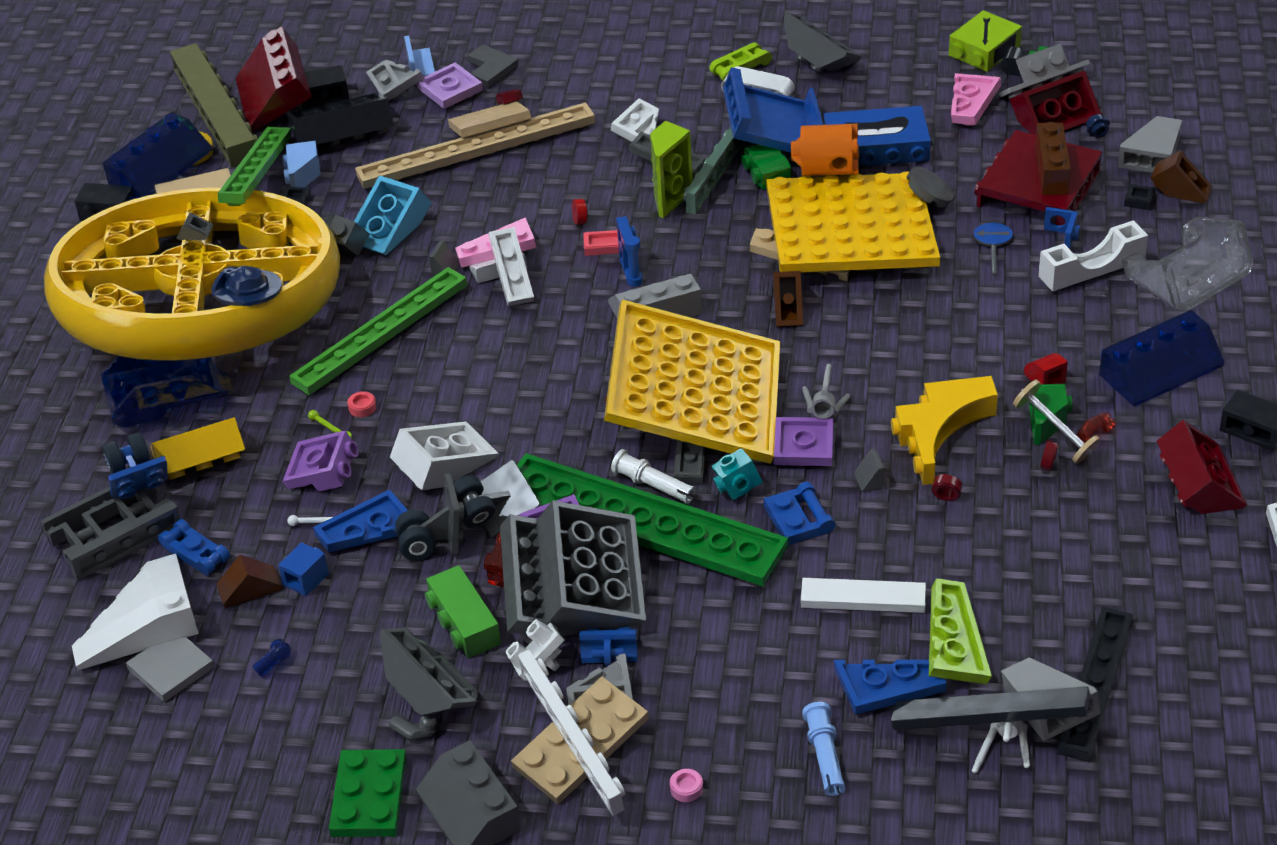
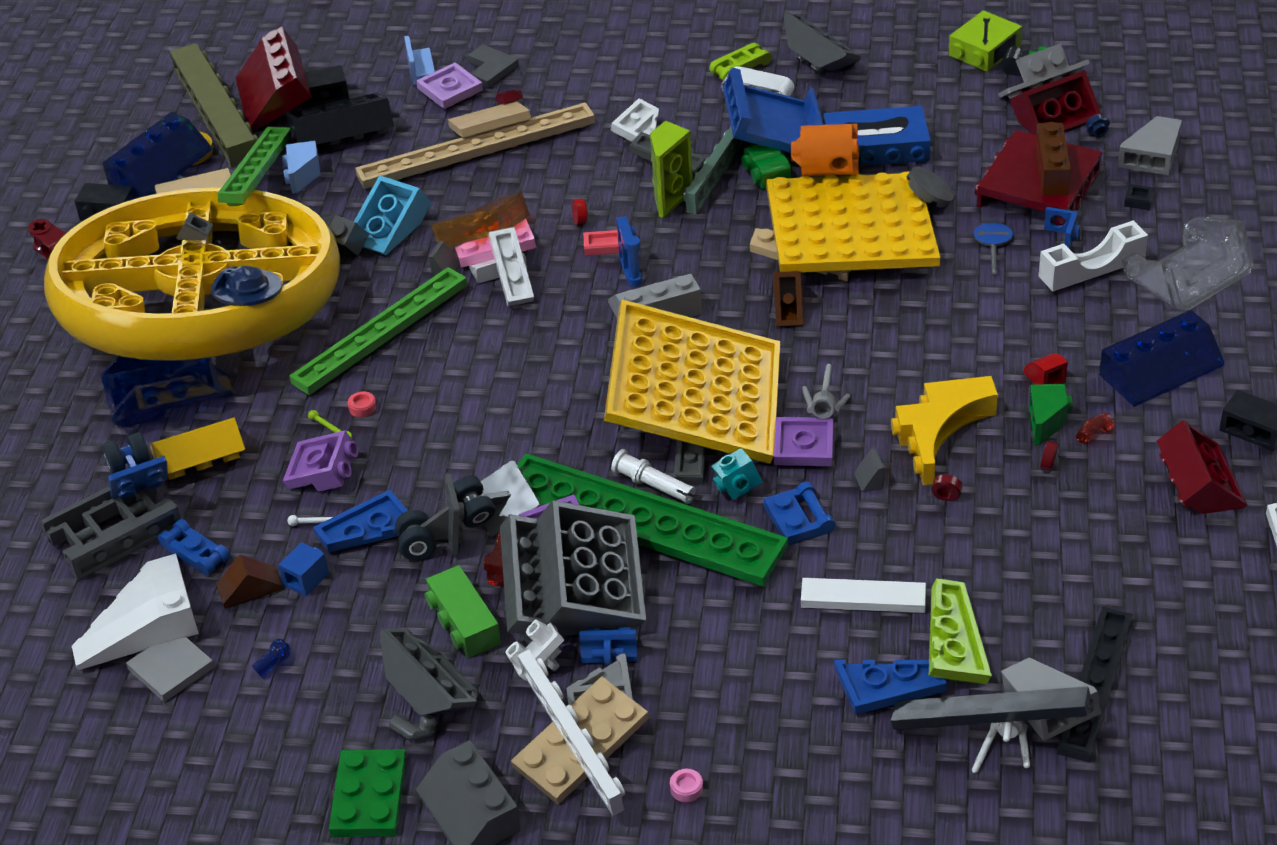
black tile [282,187,311,206] -> none
light grey wing [366,60,424,101] -> none
white slope [390,422,498,490] -> none
light blue pin [802,702,845,796] -> none
bright pink wing [951,73,1001,126] -> none
axle [1013,380,1101,464] -> none
reddish brown slope [1150,150,1213,203] -> none
none -> dark red piece [28,219,66,260]
none -> clear orange arch [431,191,530,247]

